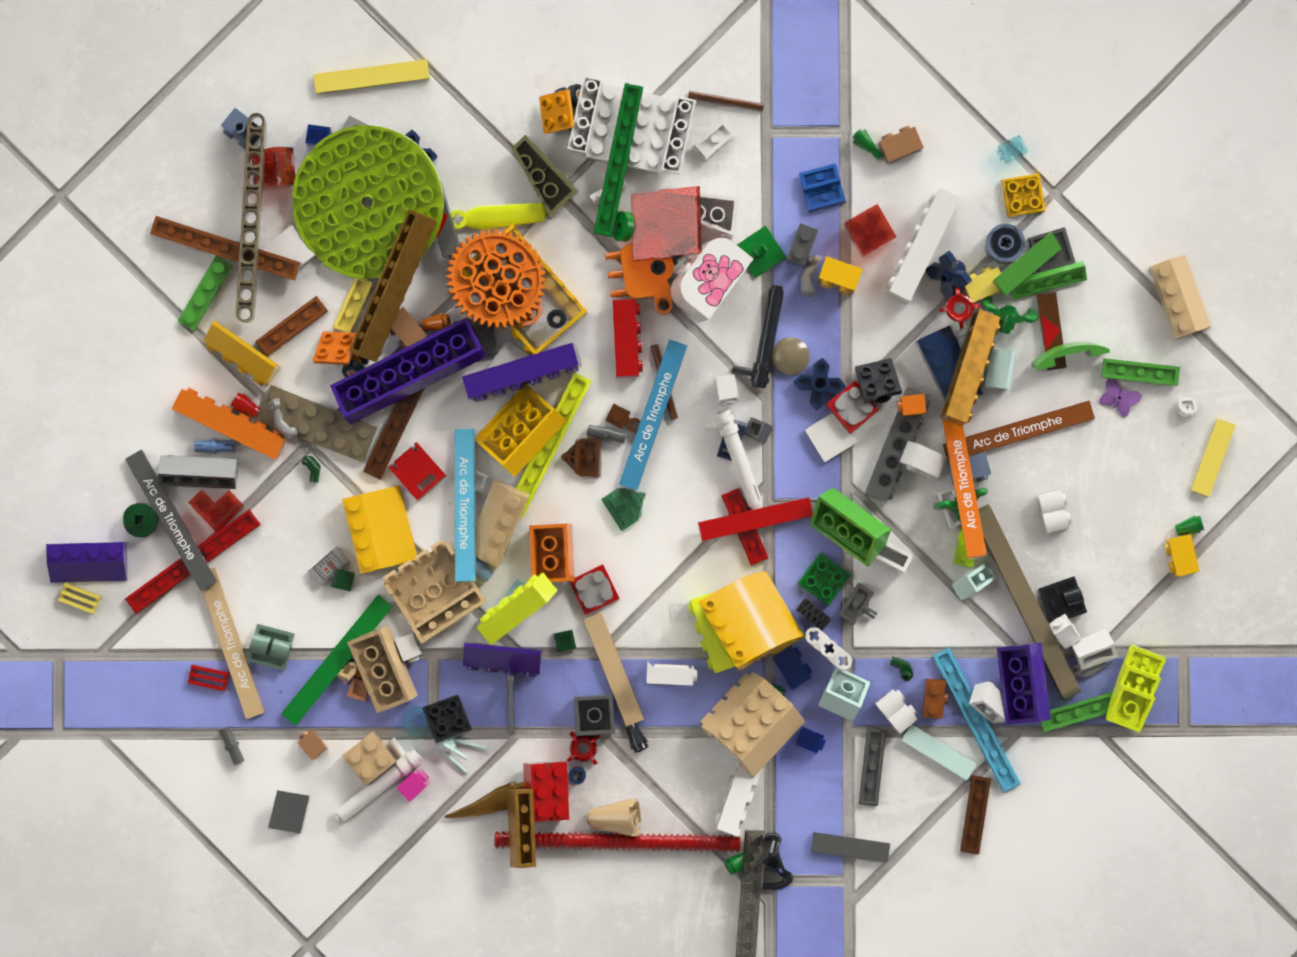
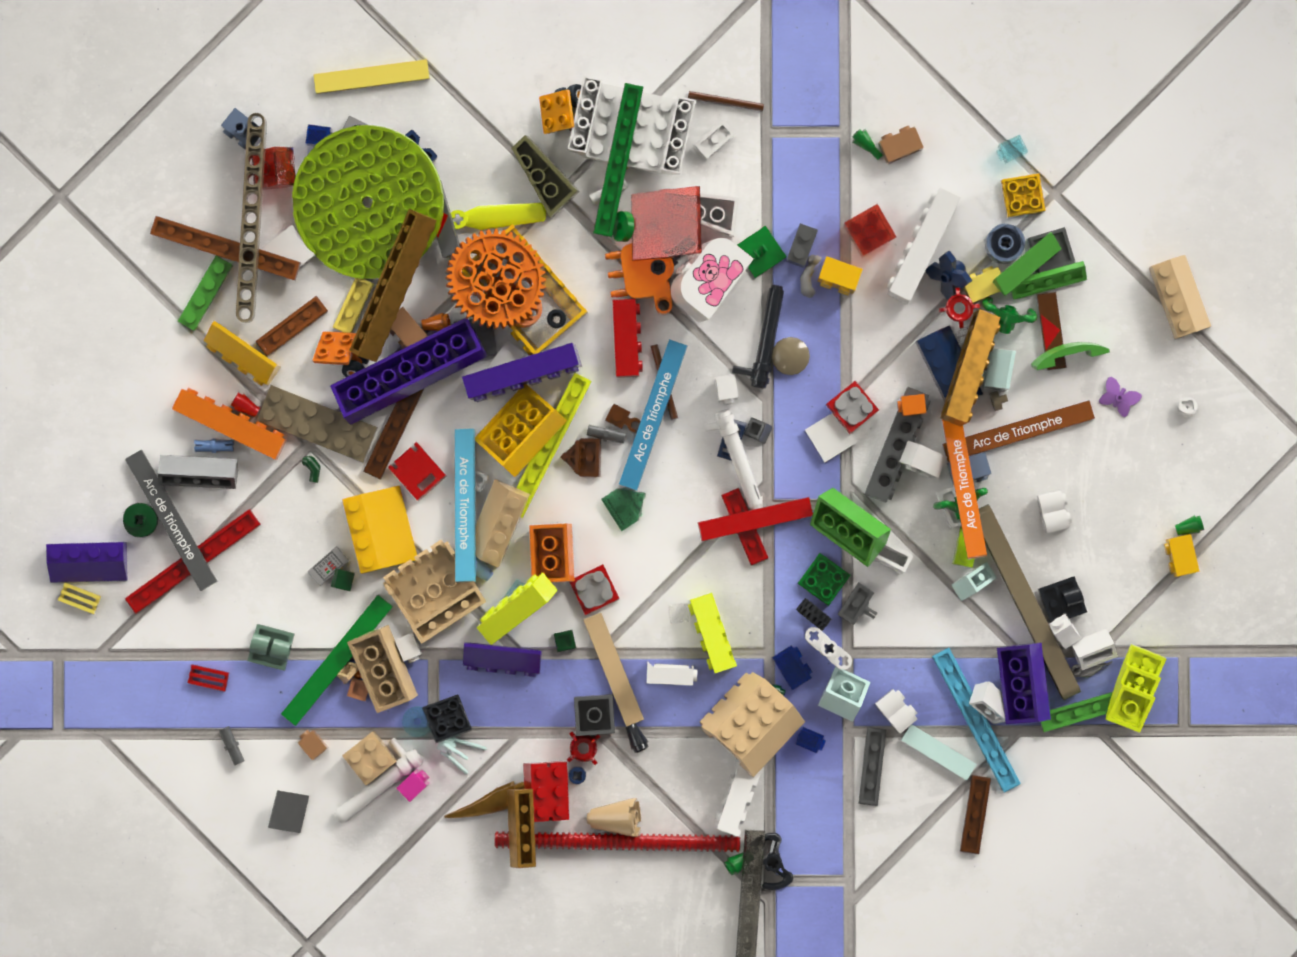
clear red brick [188,490,245,533] -> none
tan tile [202,567,265,719] -> none
light grey arm [268,398,298,439] -> none
dark grey window [507,675,515,736] -> none
yellow slope [698,571,805,671] -> none
dark blue plant [793,358,846,411] -> none
blue slope [799,163,846,213] -> none
dark grey tile [811,832,890,863] -> none
black plate [855,358,902,404] -> none
dark green arm [890,656,913,681] -> none
dark orange brick [922,678,948,719] -> none
bright green plate [1101,358,1180,386] -> none
light yellow tile [1191,418,1236,497] -> none
none -> dark tan tile [989,391,1008,411]

